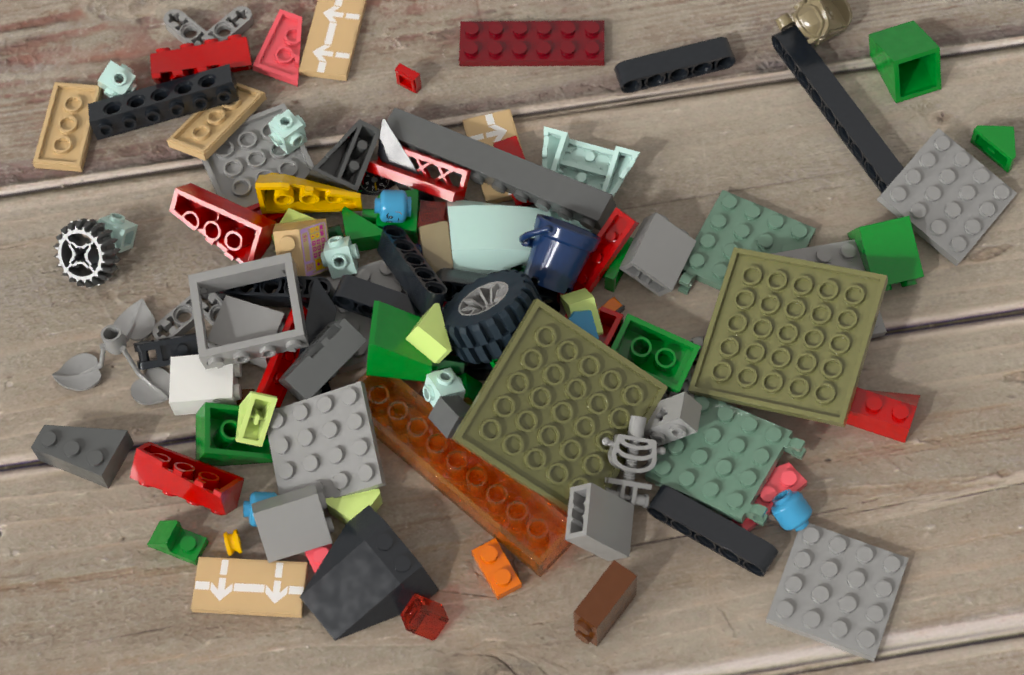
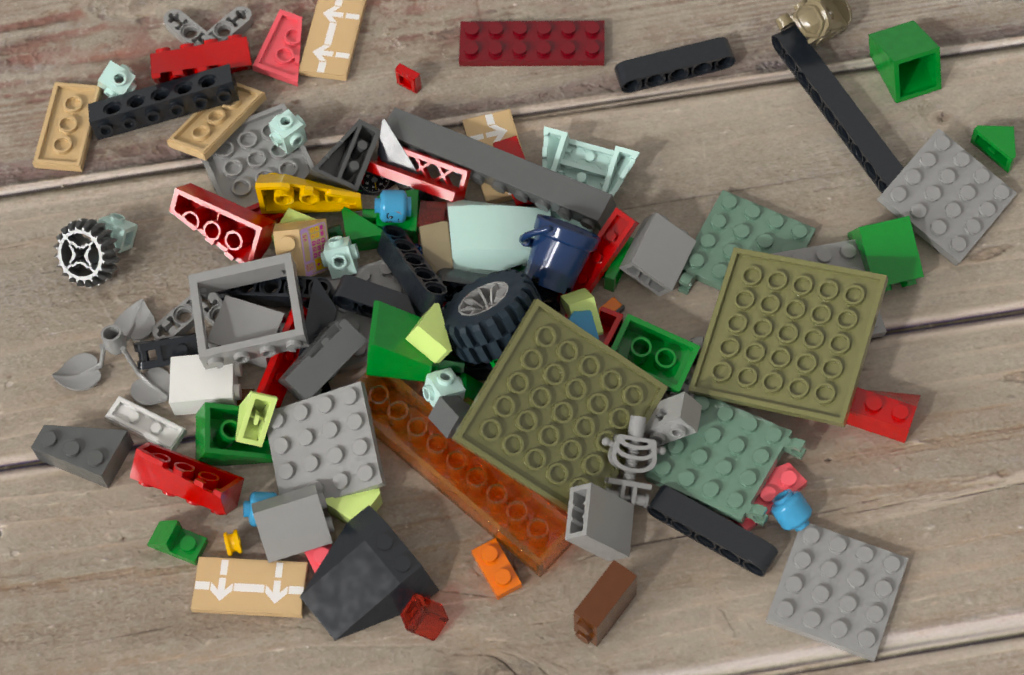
none -> white tile [105,396,187,451]

